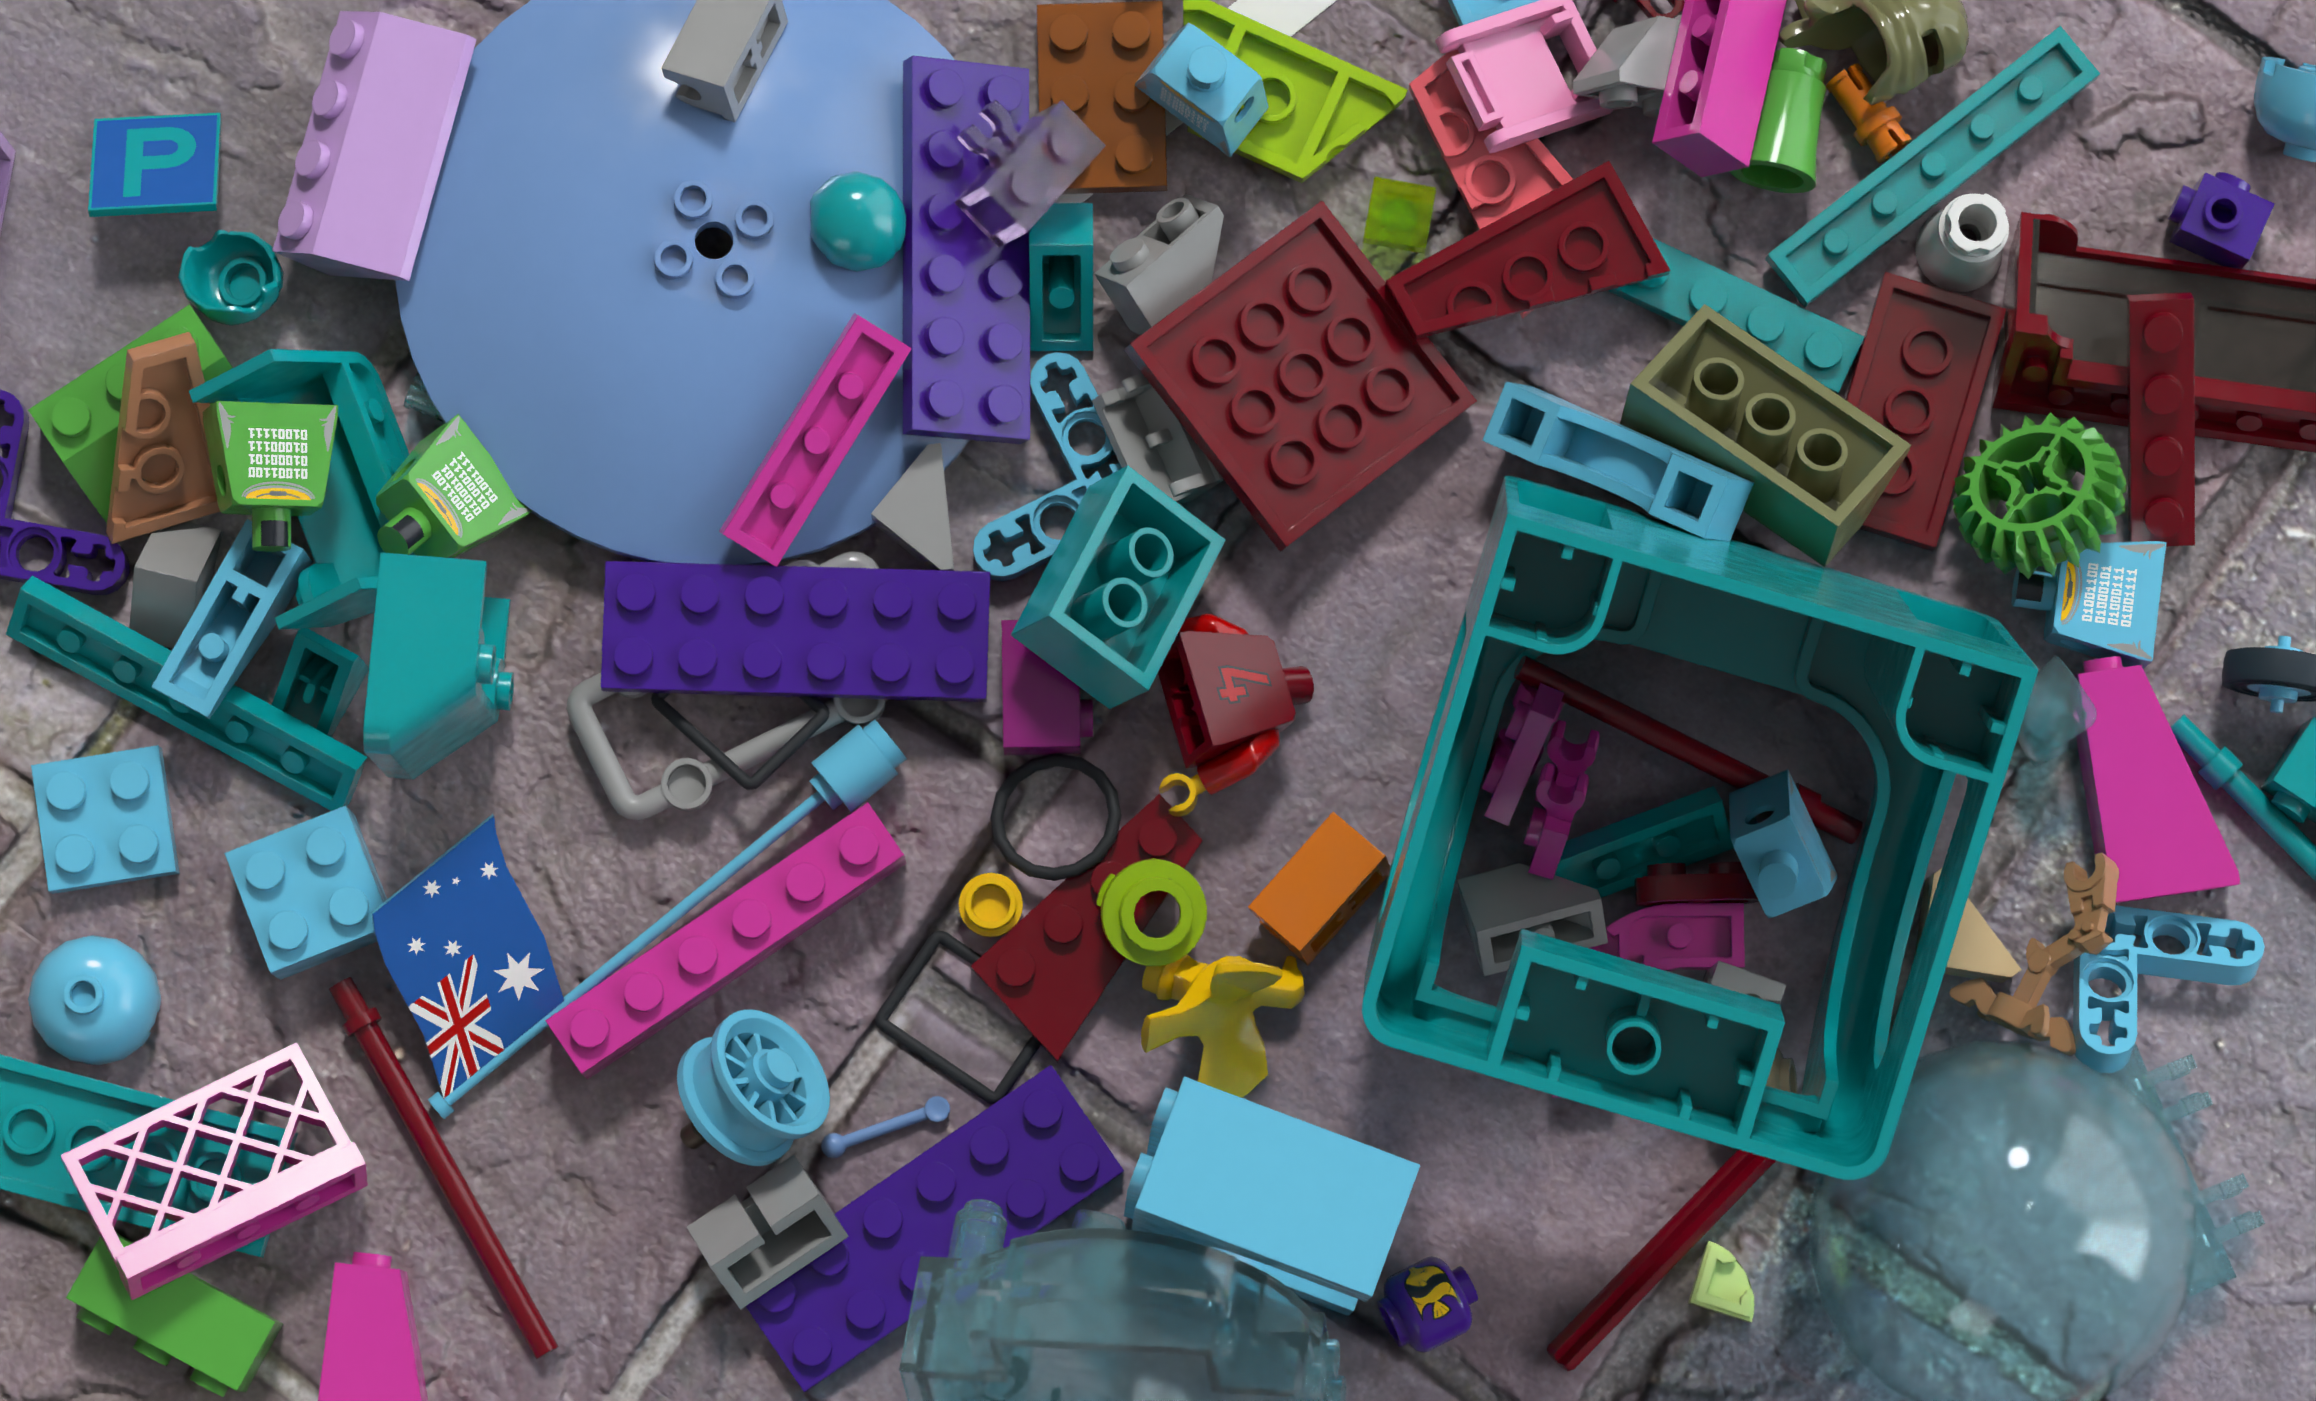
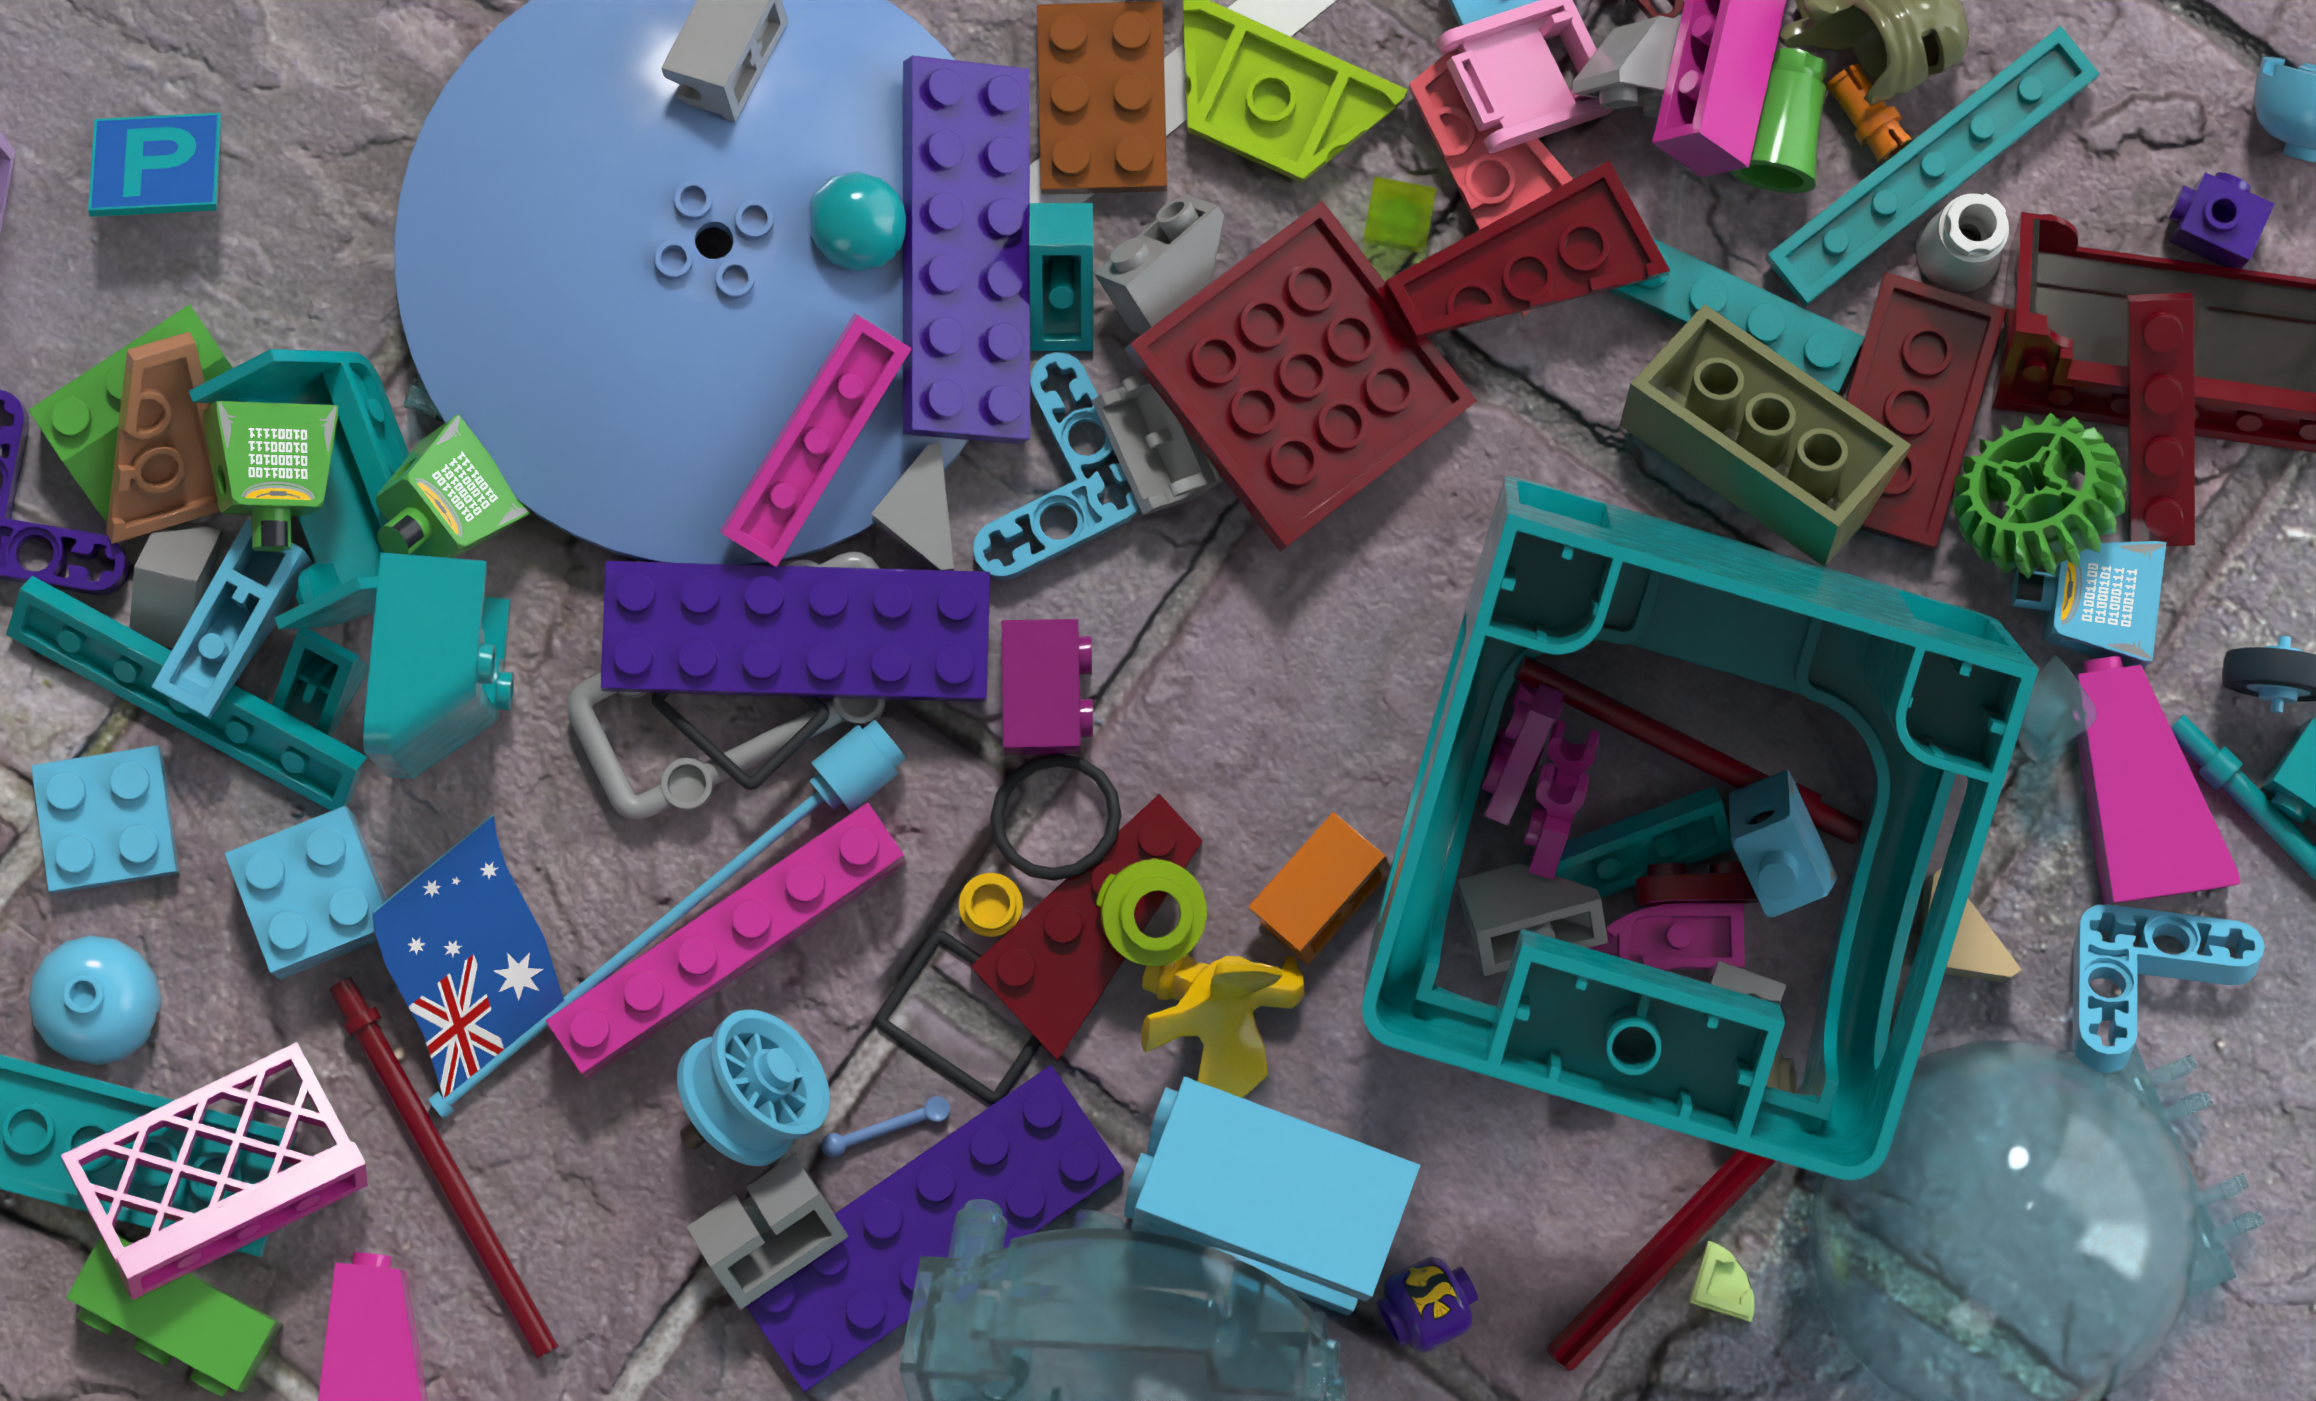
teal hair [178,230,284,326] -> none
lavender slope [272,11,477,281] -> none
clear purple brick [954,100,1106,248] -> none
teal brick [1011,465,1226,709] -> none
medium azure torso [1135,23,1269,157] -> none
dark red torso [1158,614,1314,817] -> none
medium azure arch [1482,381,1754,541] -> none
medium nougat piece [1949,852,2119,1056] -> none

